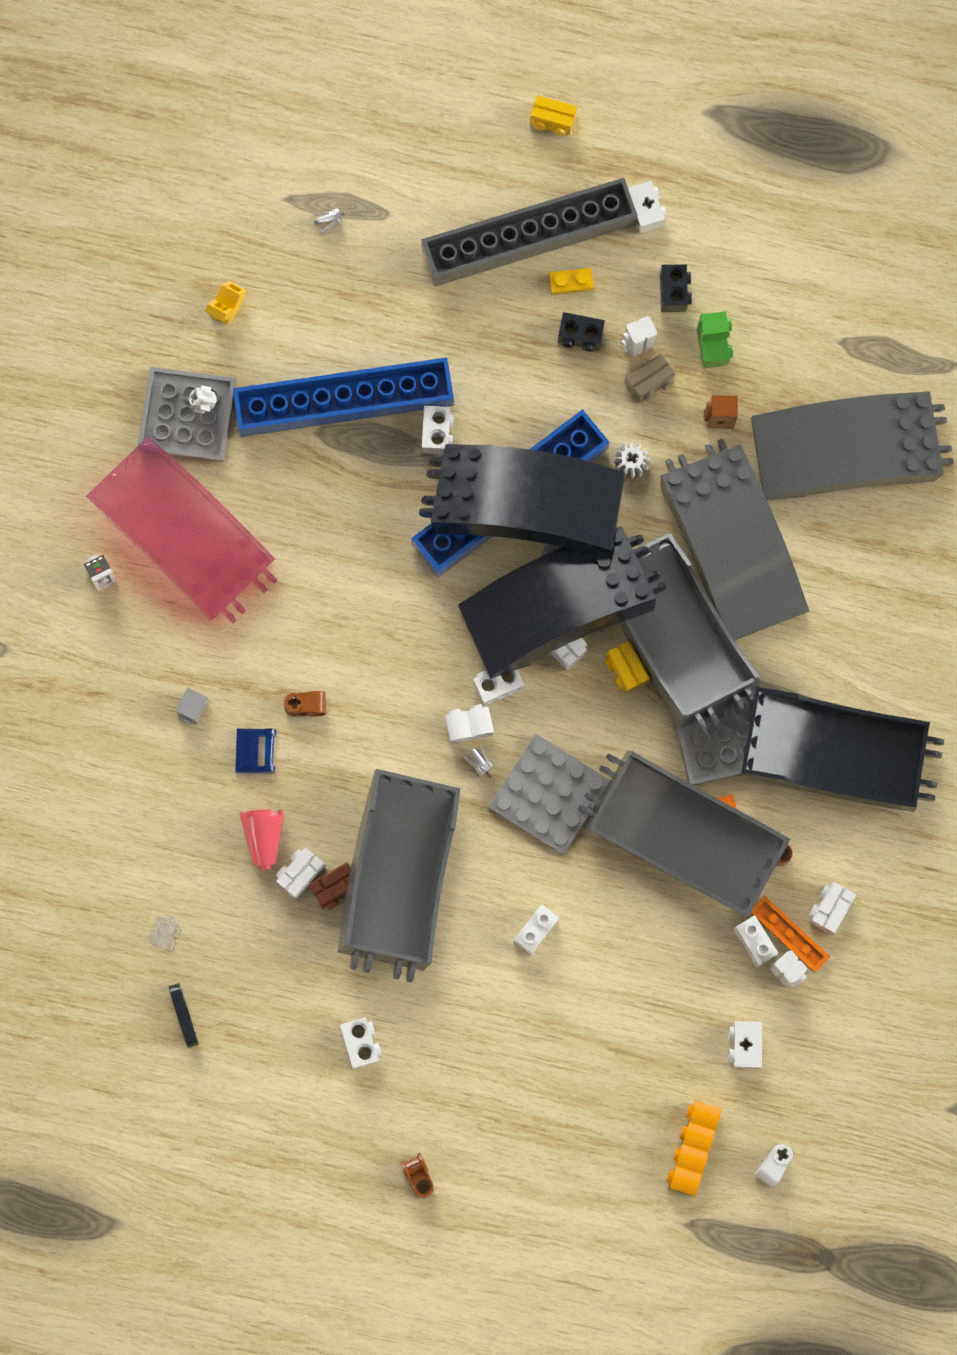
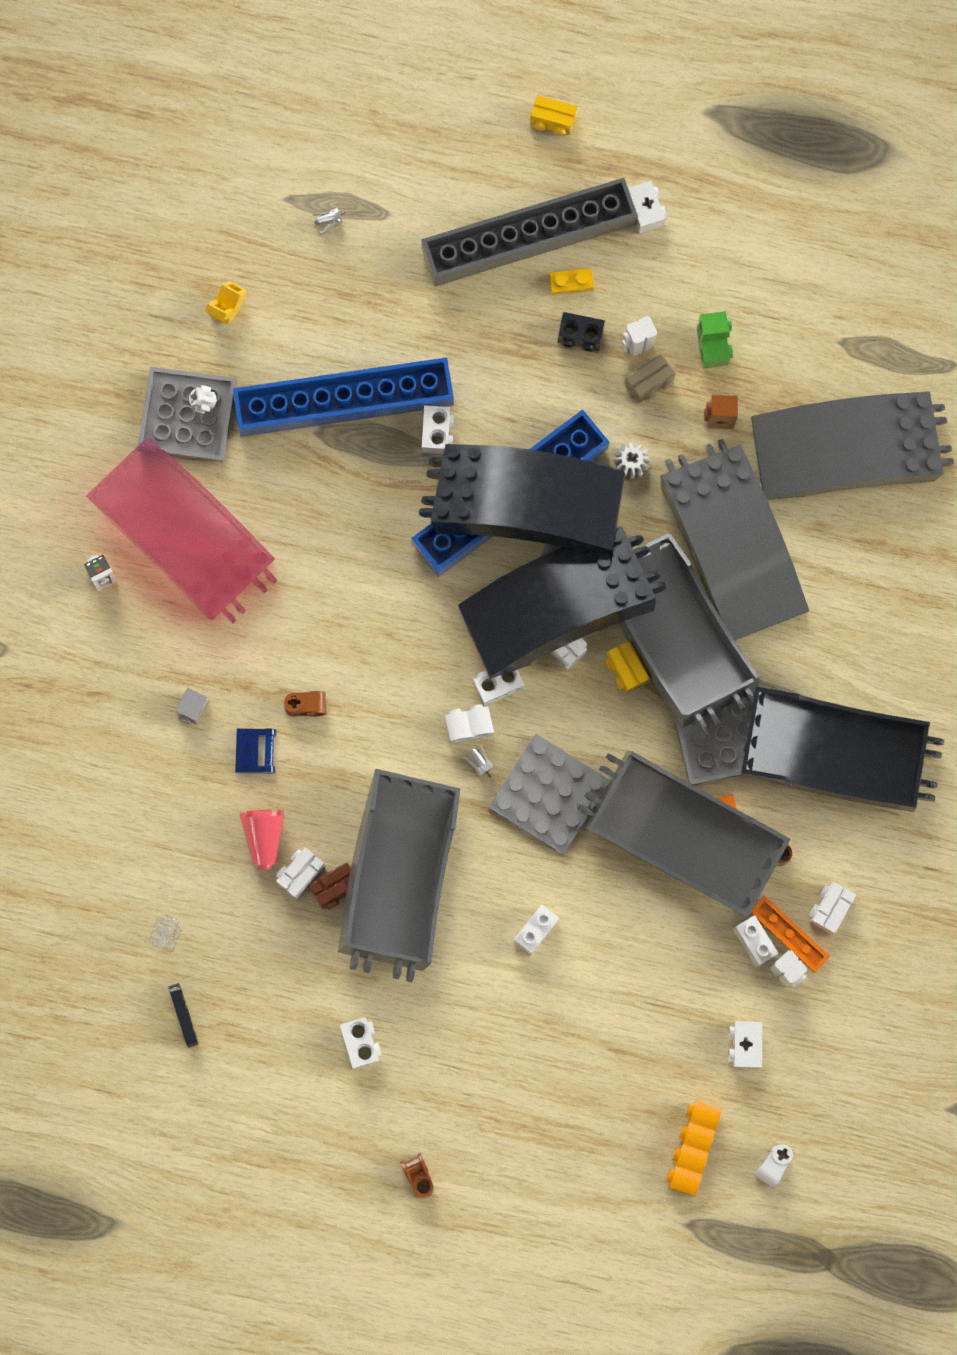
black brick [660,264,692,312] -> none

